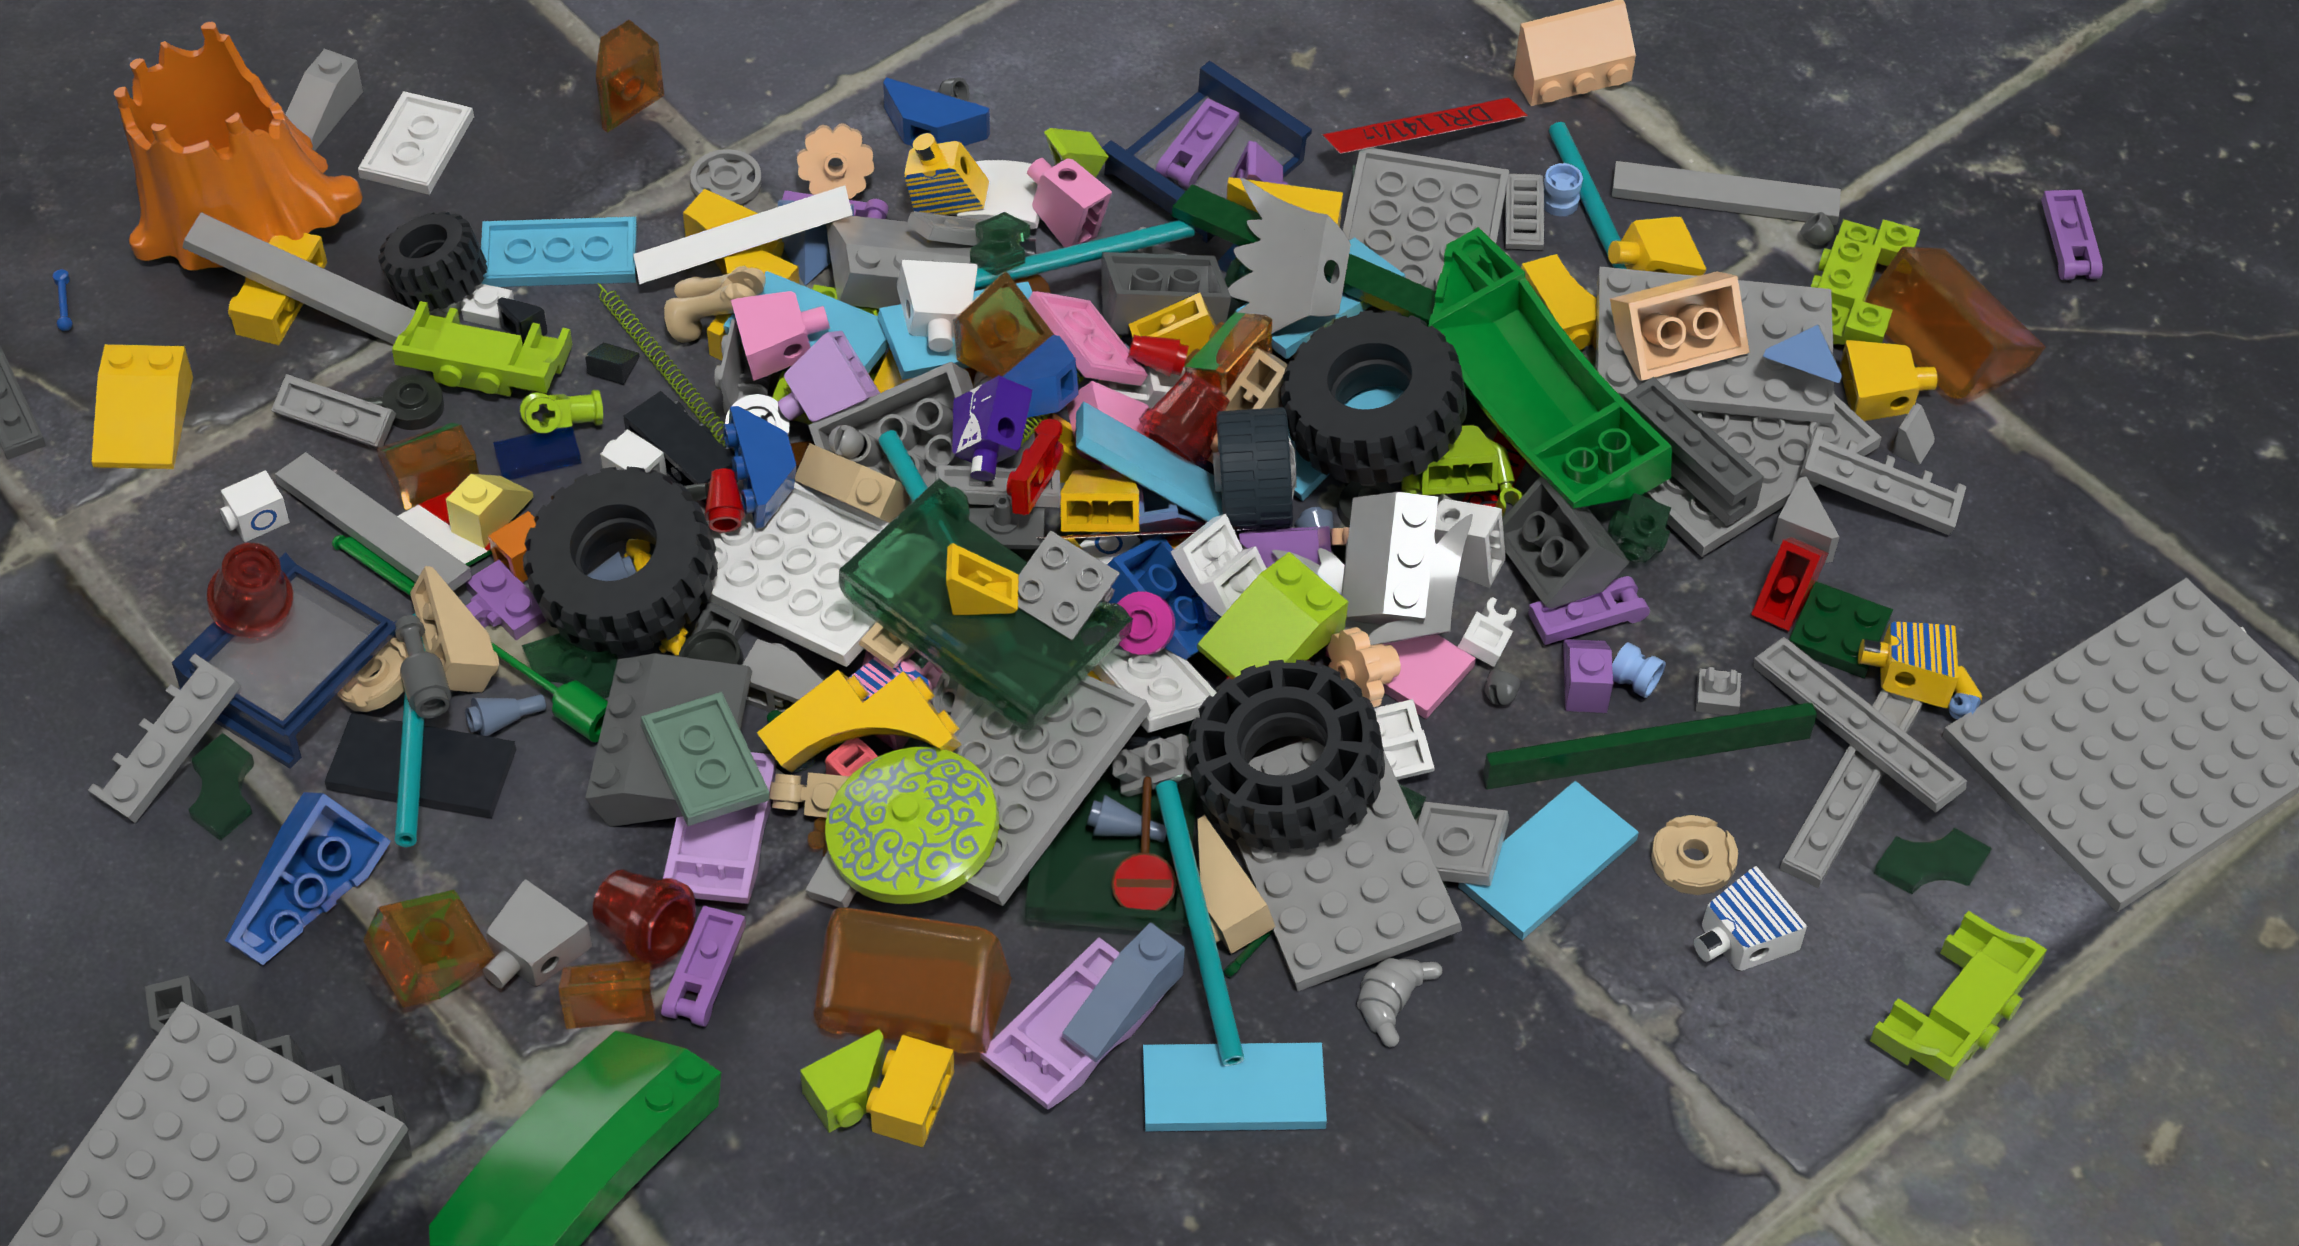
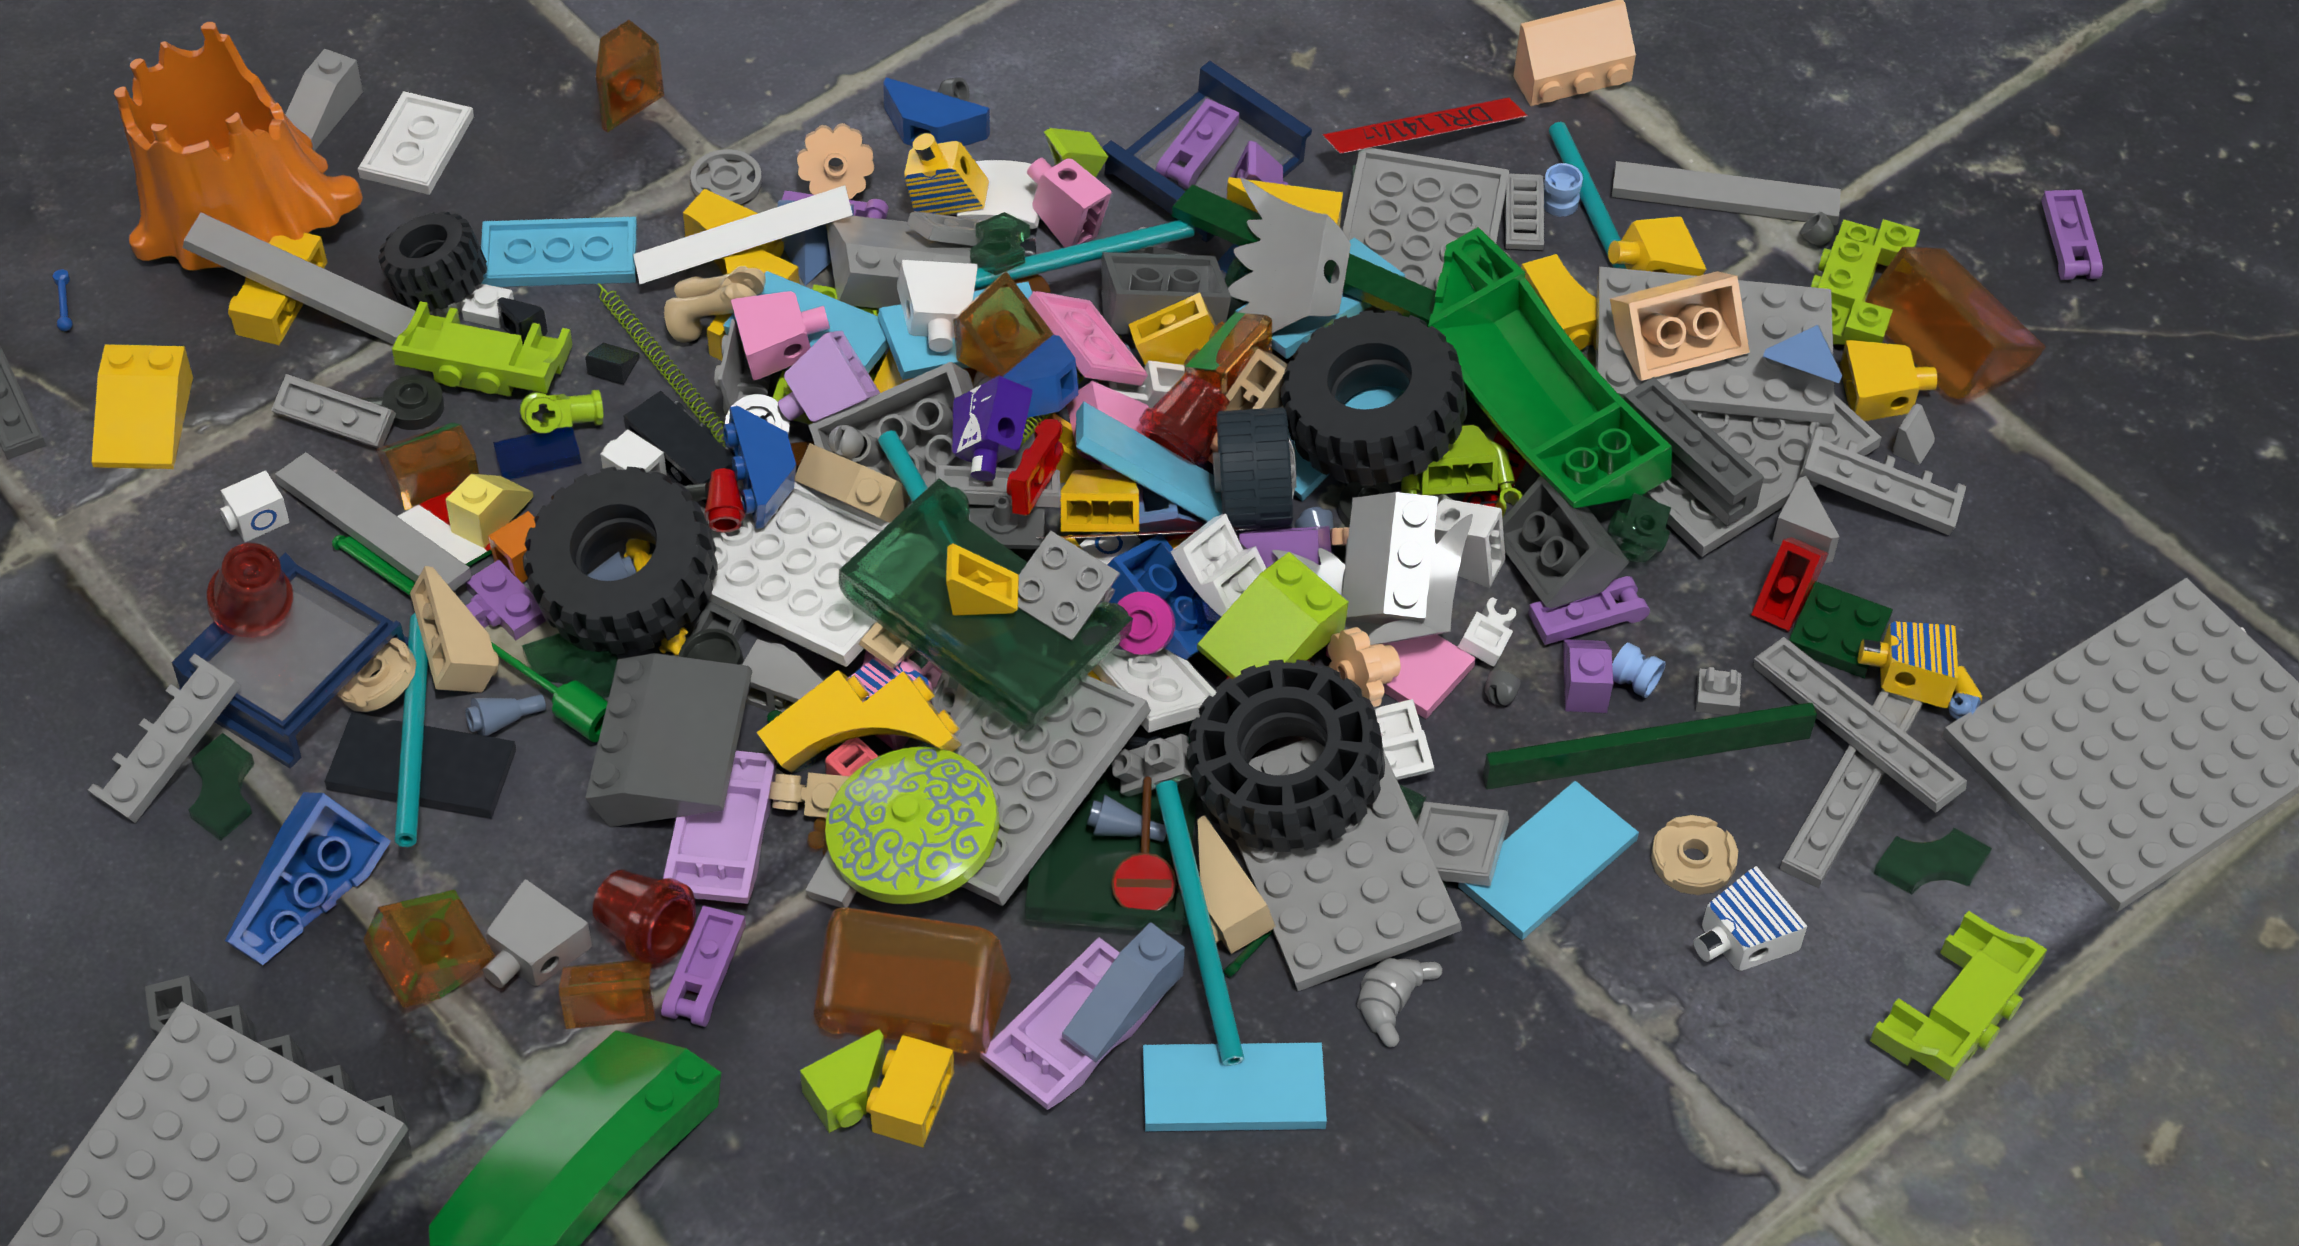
dark grey piece [395,615,451,718] -> none
sand green tile [641,692,770,826] -> none
red cone [1128,334,1189,377] -> none

